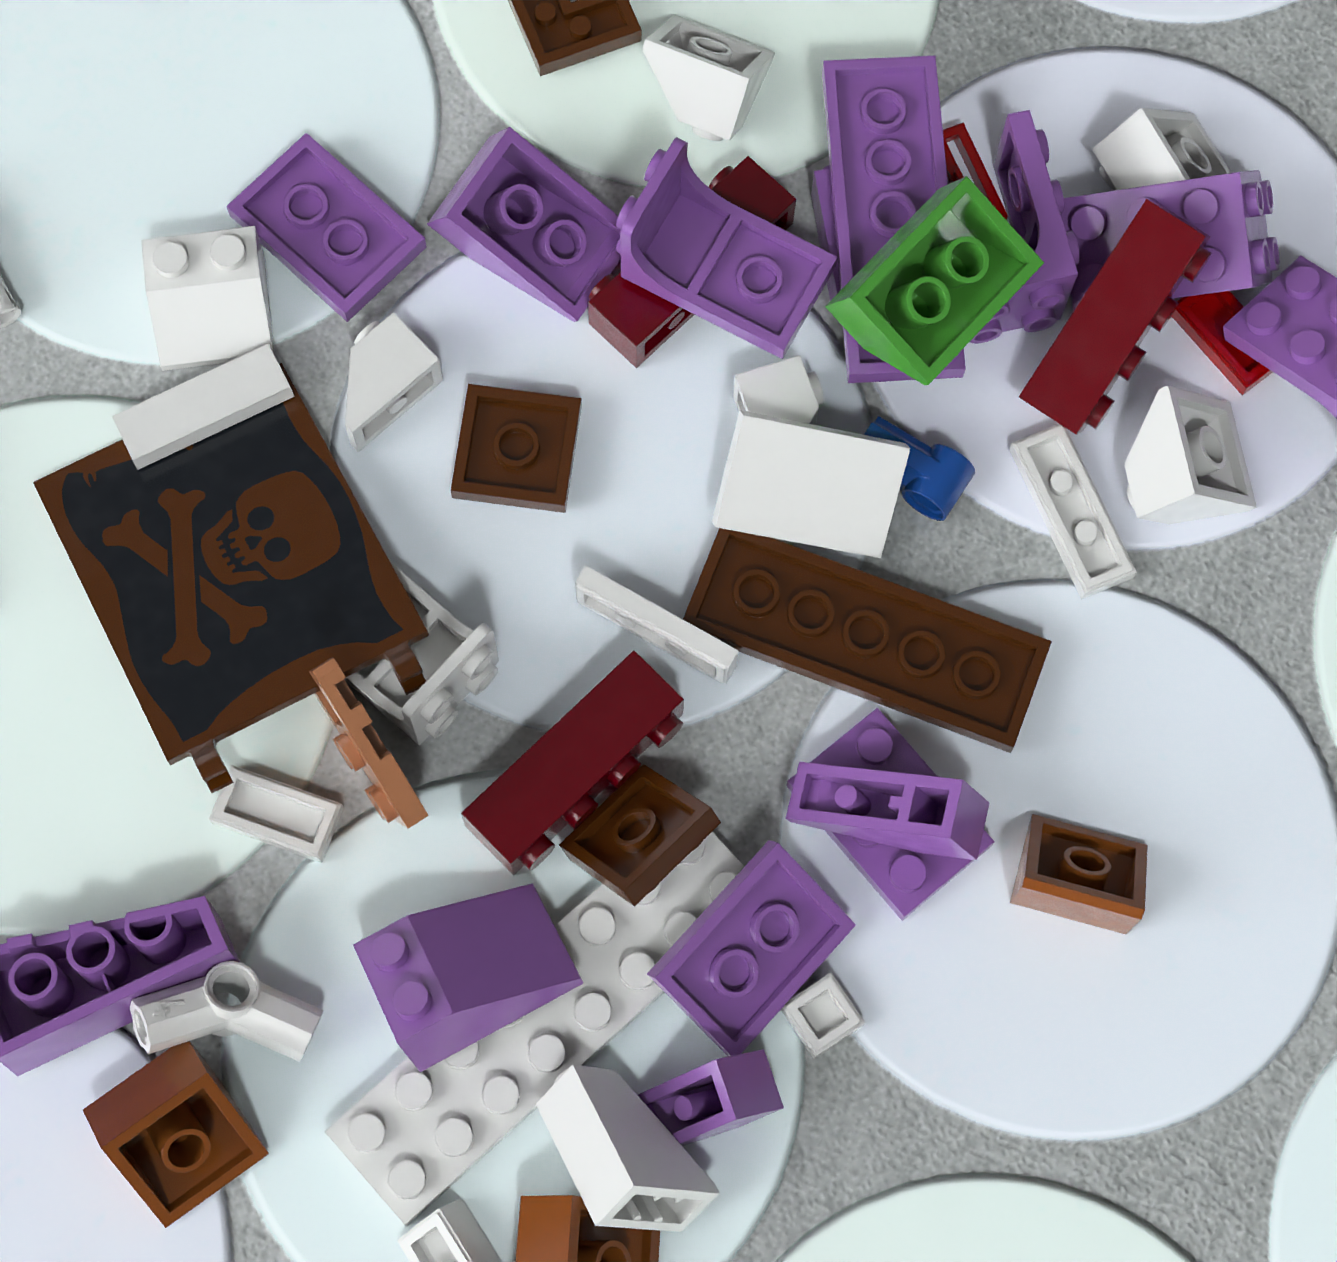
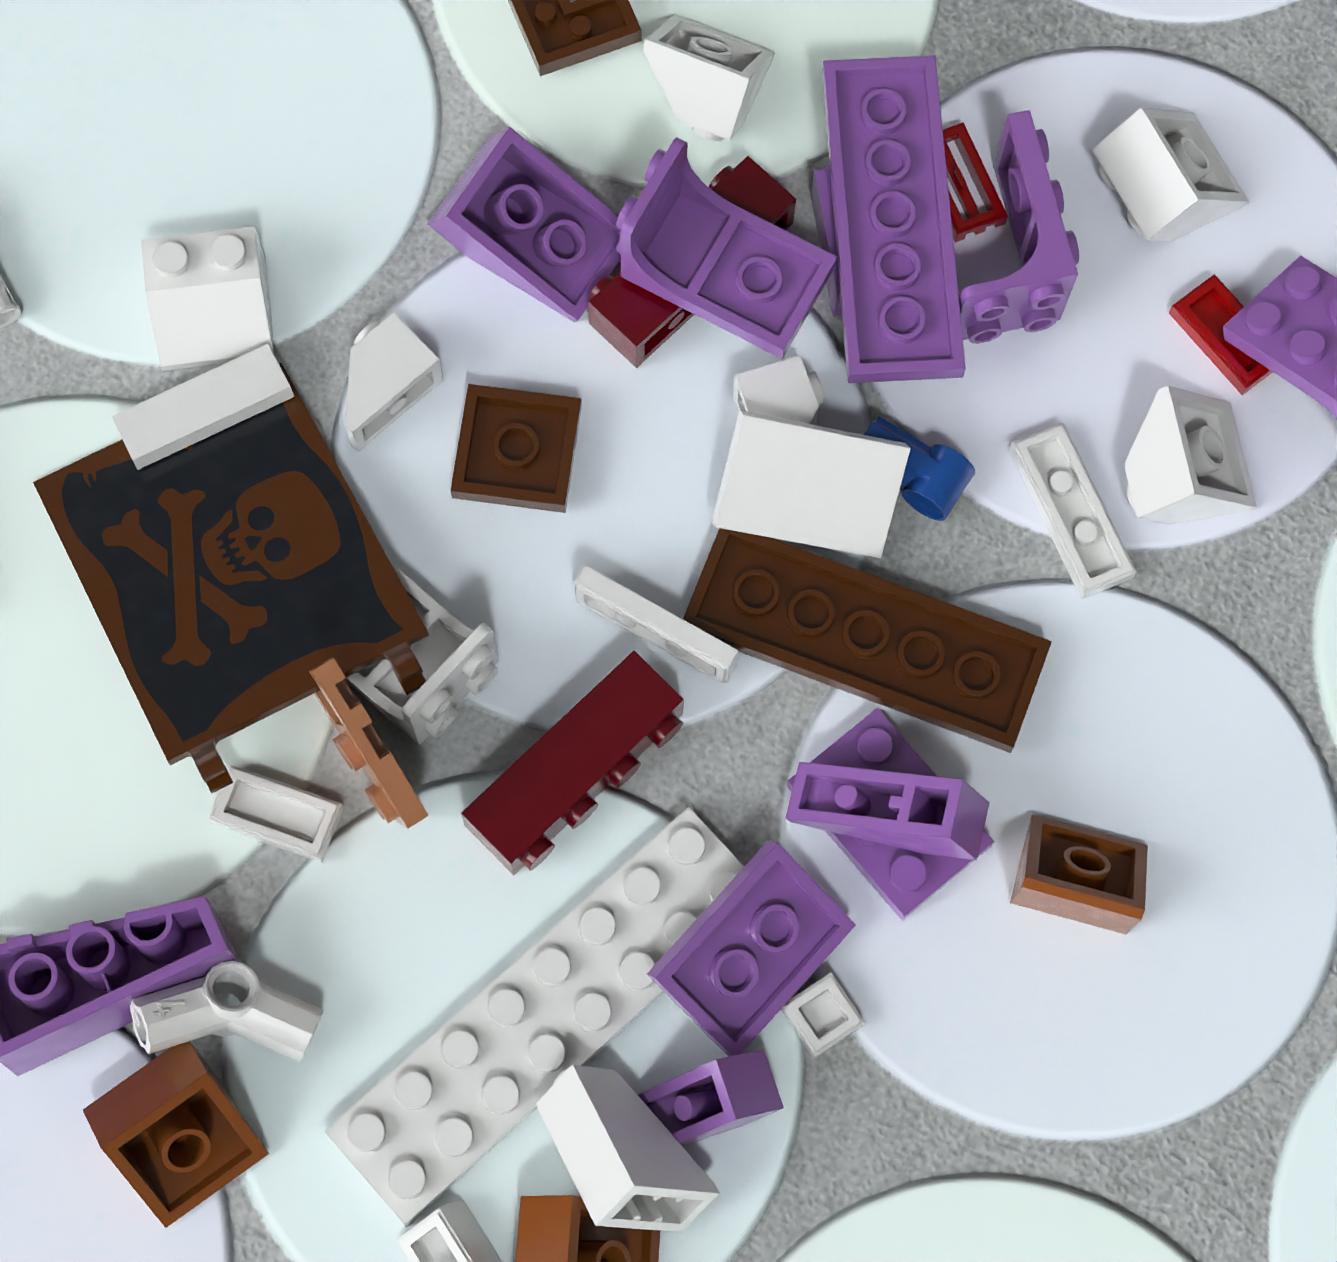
medium lavender plate [226,133,427,322] -> none
medium lavender slope [353,883,583,1072] -> none
reddish brown plate [559,764,721,907] -> none
bright green slope [825,176,1044,385] -> none
dark red brick [1019,199,1212,435] -> none
medium lavender bracket [1061,170,1280,311] -> none

